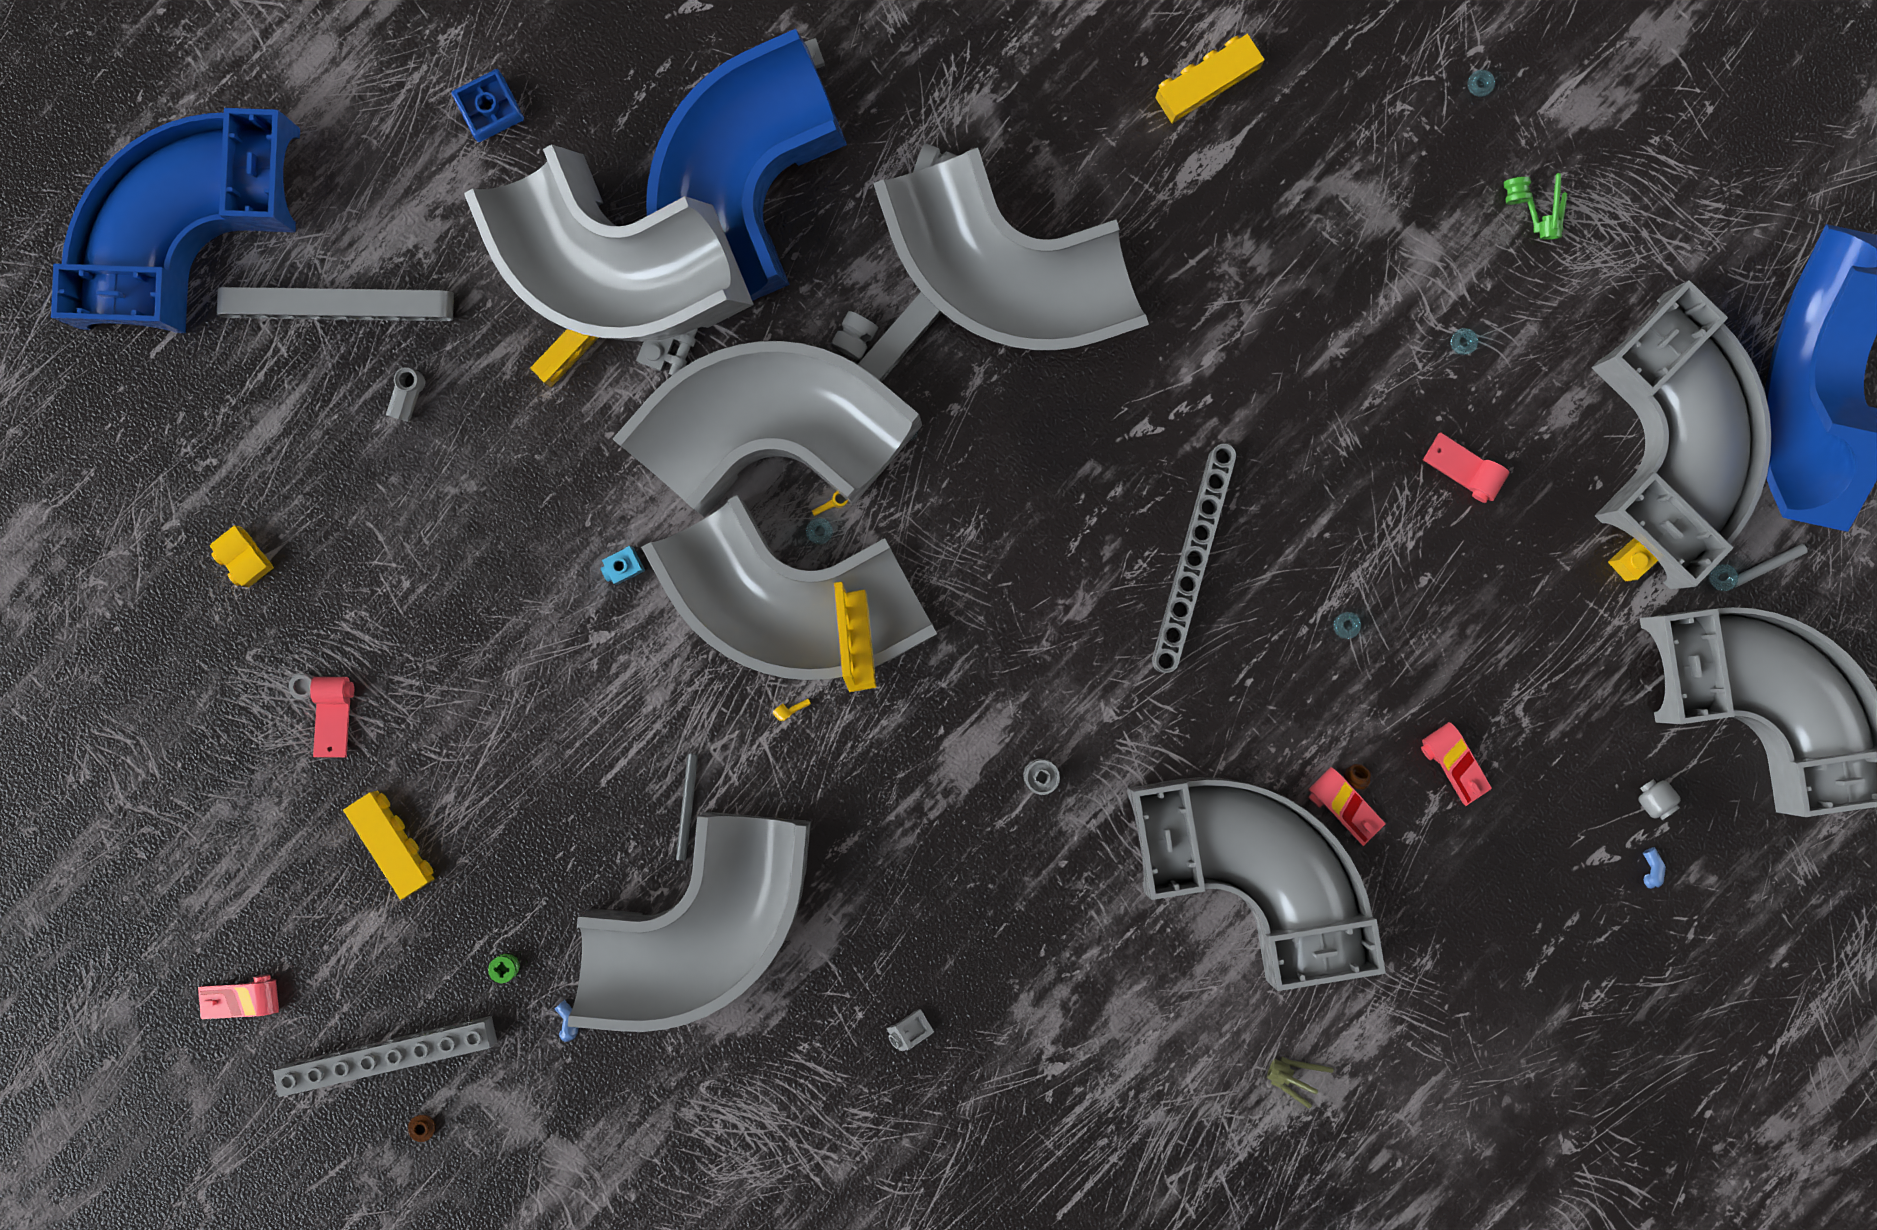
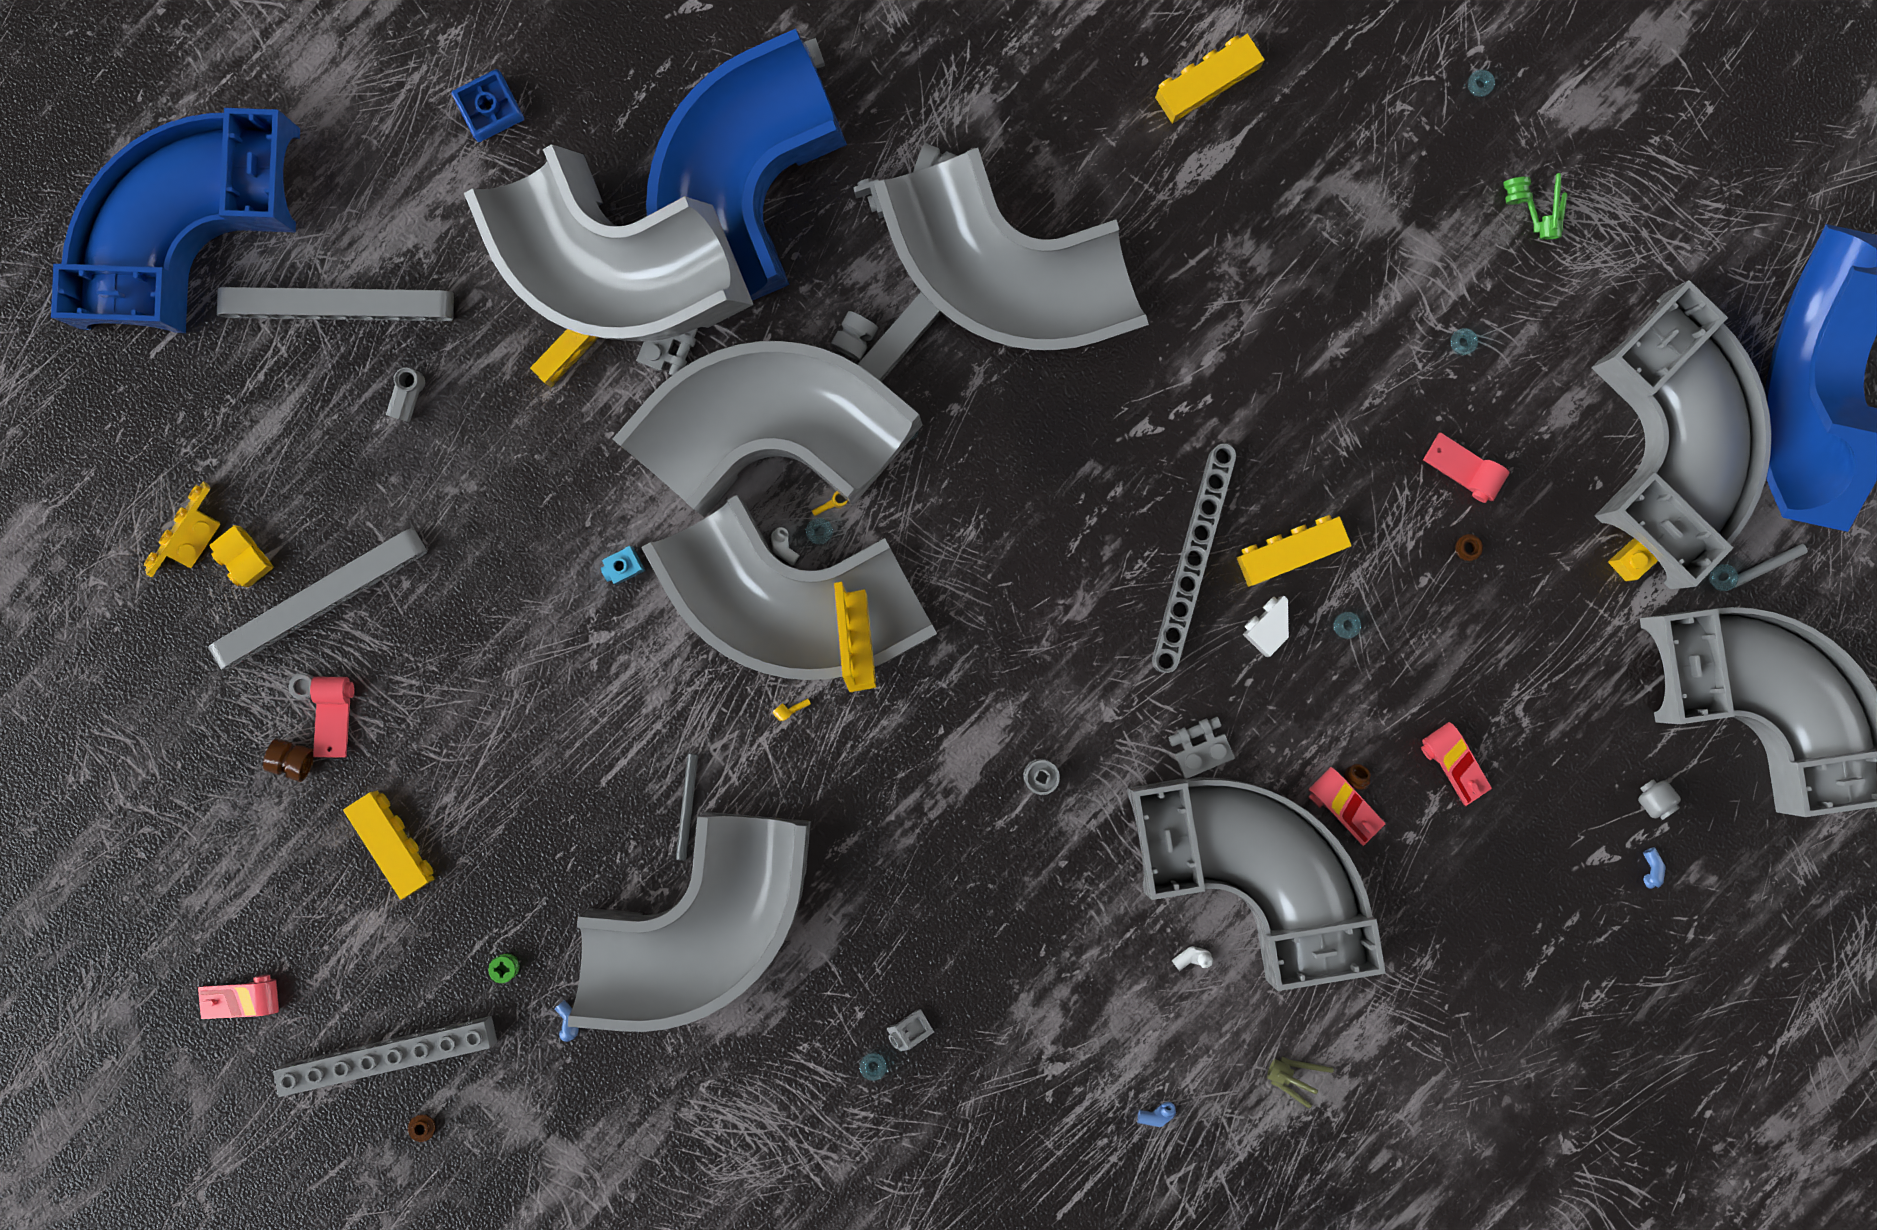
none -> yellow bracket [144,481,220,577]
none -> light grey beam [208,528,428,671]
none -> reddish brown wheel [263,738,314,782]
none -> white arm [771,527,800,566]
none -> light grey bracket [853,178,884,219]
none -> clear light blue plate [860,1053,887,1081]
none -> medium blue arm [1137,1102,1176,1127]
none -> light grey plate [1168,717,1235,779]
none -> white arm [1171,946,1213,971]
none -> yellow brick [1236,515,1351,587]
none -> white slope [1243,596,1289,657]
none -> reddish brown plate [1455,534,1483,561]

